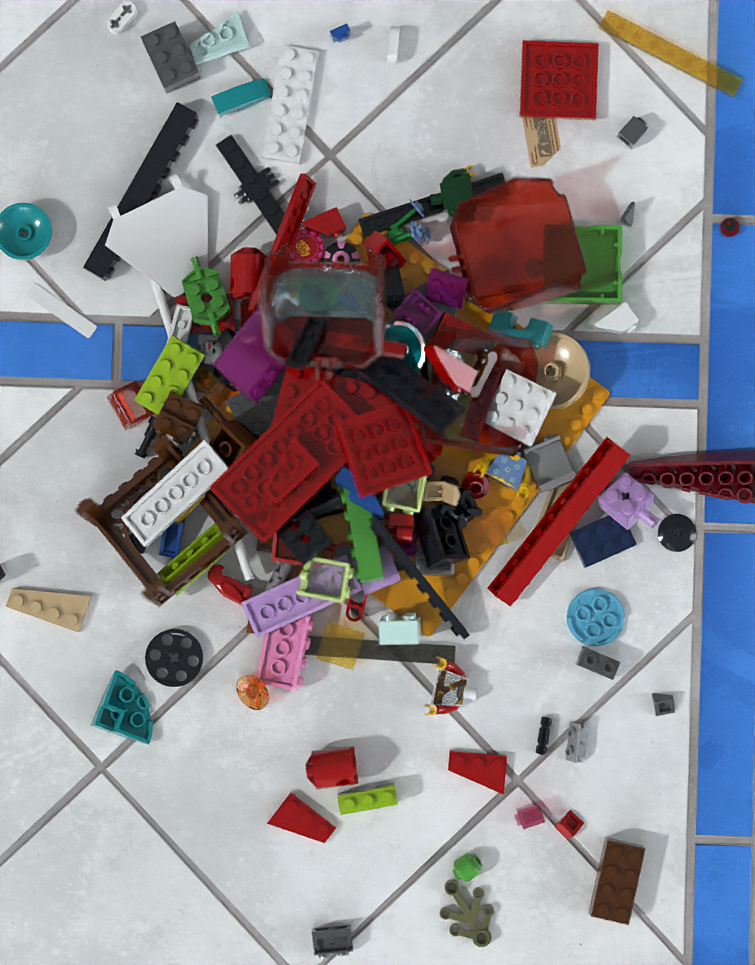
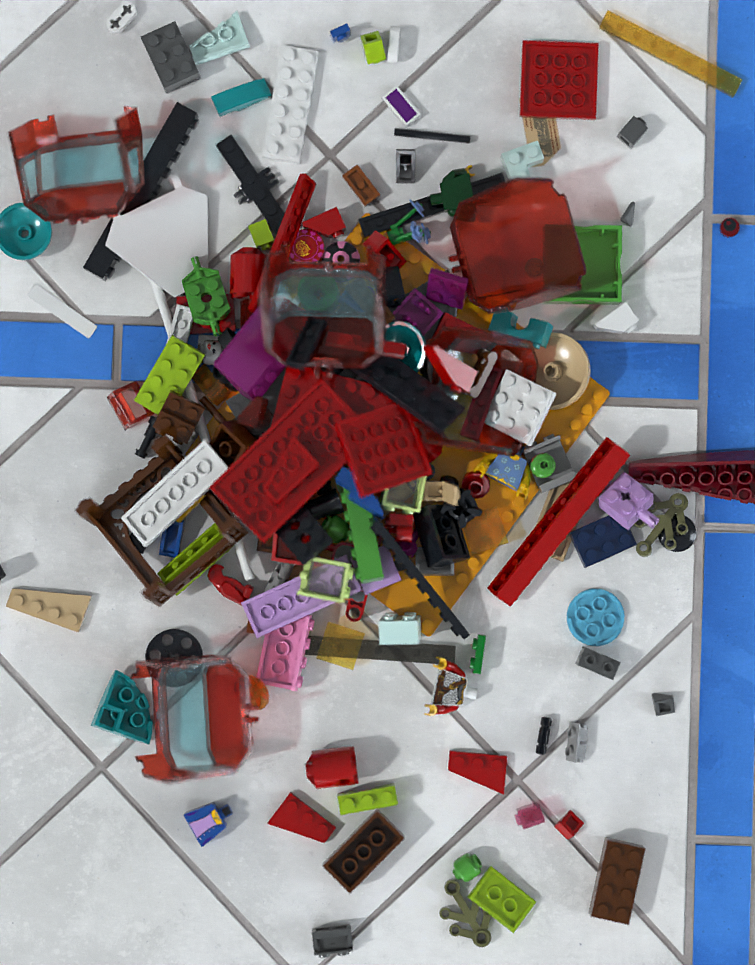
none -> windscreen [8,106,145,225]
none -> windscreen [130,654,259,784]
none -> torso [184,802,233,847]
none -> clear red tile [237,396,268,428]
none -> lime brick [248,219,274,251]
none -> bright green head [321,515,349,543]
none -> reddish brown brick [322,809,405,894]
none -> dark orange plate [342,165,380,207]
none -> lime brick [360,31,386,64]
none -> dark purple tile [382,85,421,127]
none -> black bar [394,128,470,144]
none -> flat silver slope [396,149,416,183]
none -> lime tile [467,866,536,933]
none -> green plate [469,634,486,674]
none -> light aqua brick [501,140,544,193]
none -> bright green head [530,453,556,478]
none -> olive plant [634,493,688,557]

